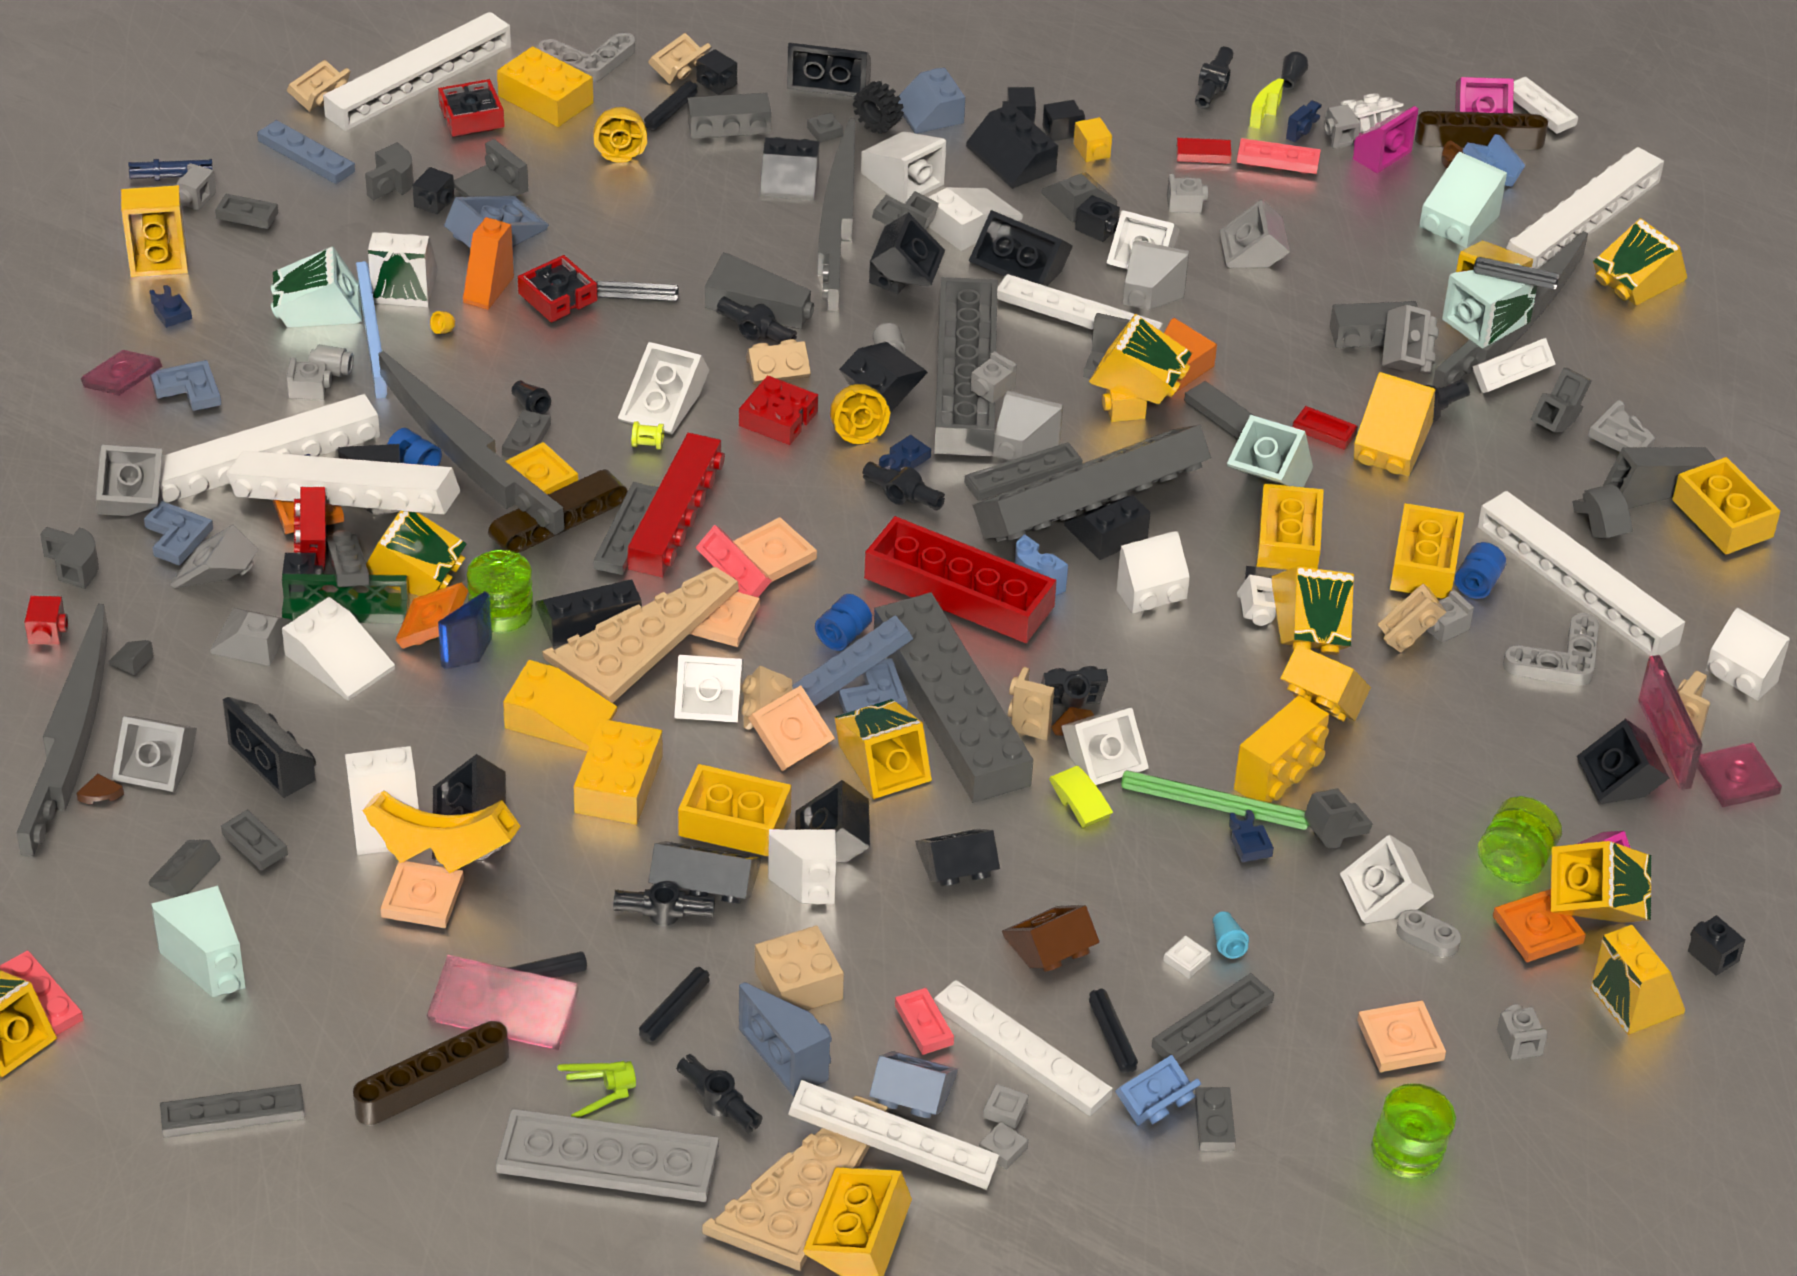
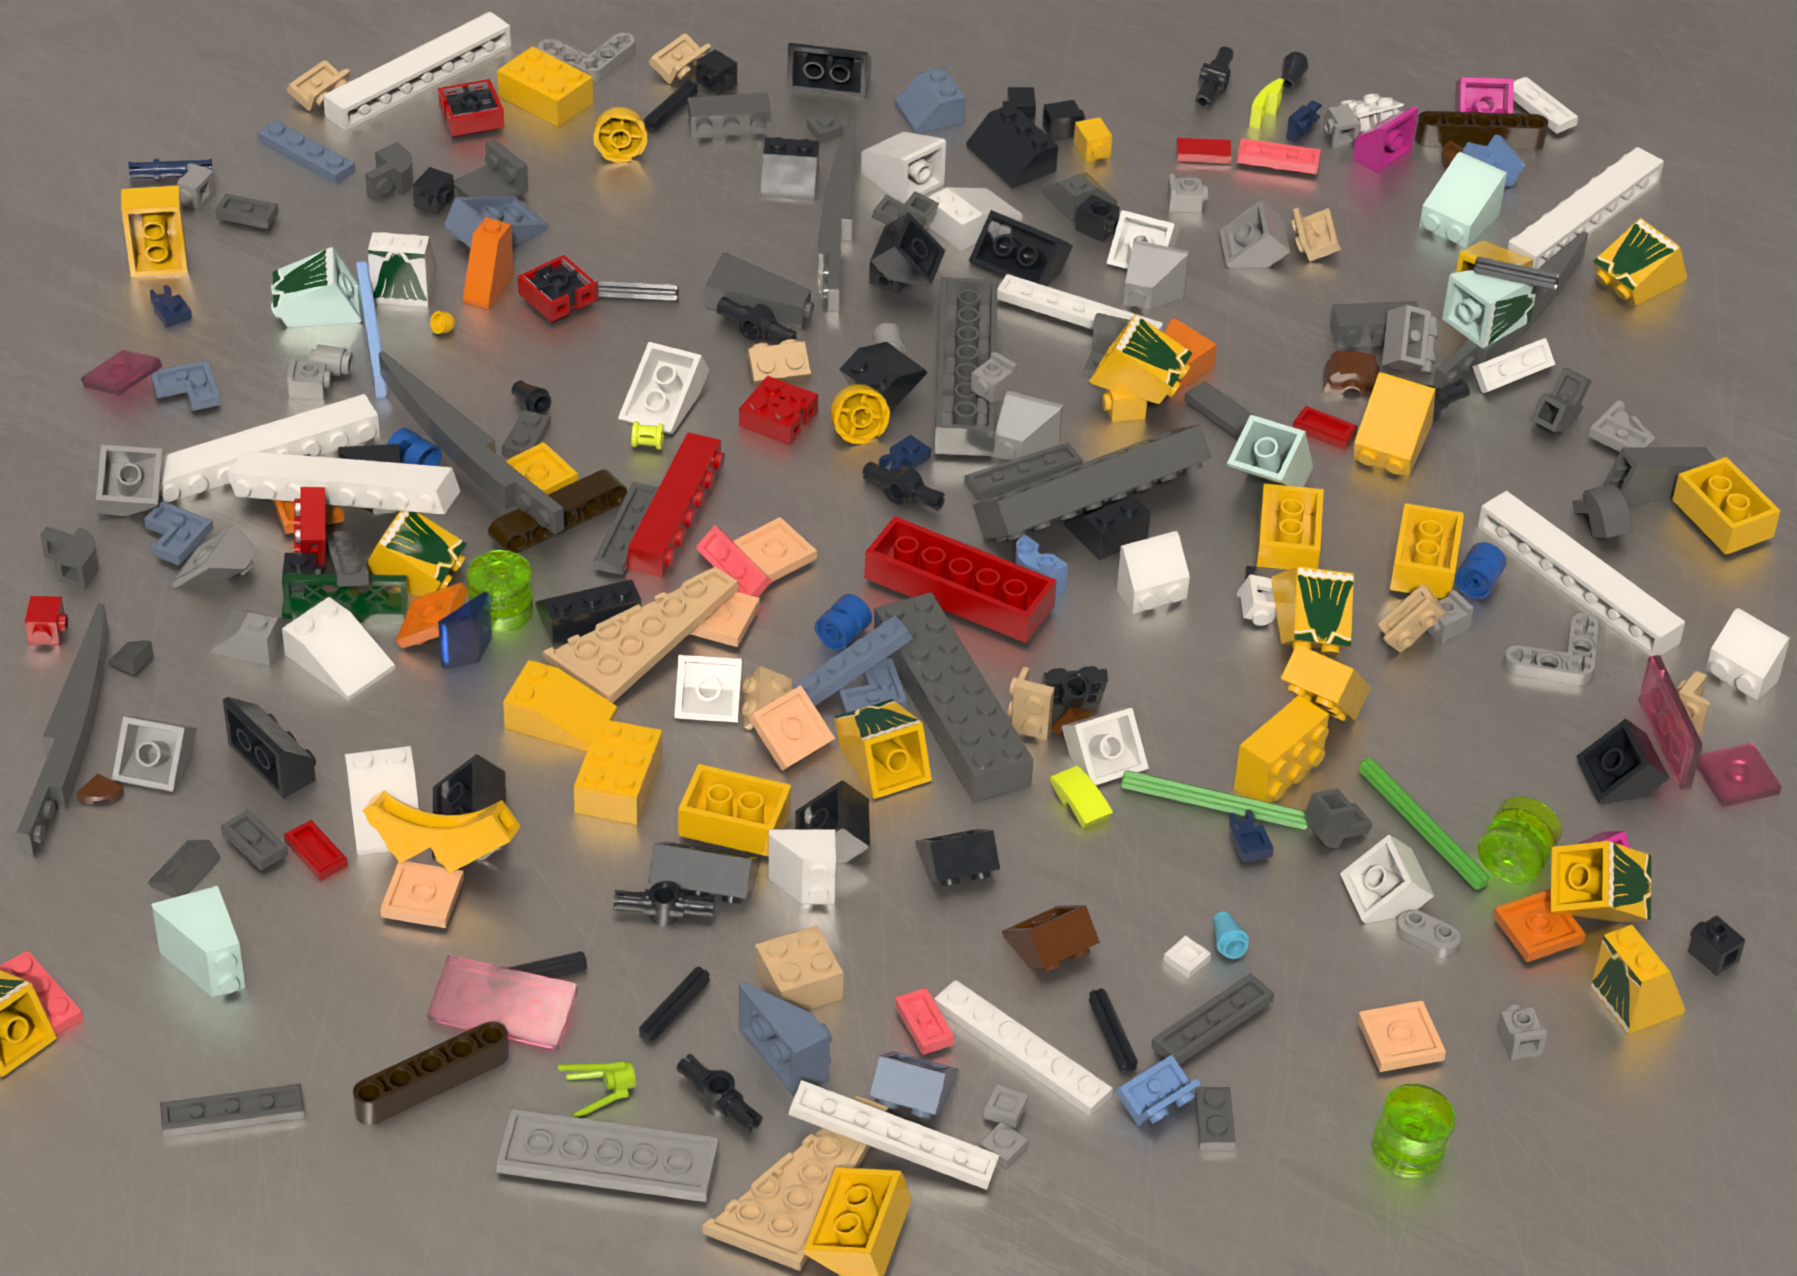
black tyre [853,81,904,134] -> none
none -> red tile [284,820,348,881]
none -> tan bracket [1291,207,1341,262]
none -> reddish brown cylinder [1323,350,1380,397]
none -> bright green axle [1359,757,1489,890]

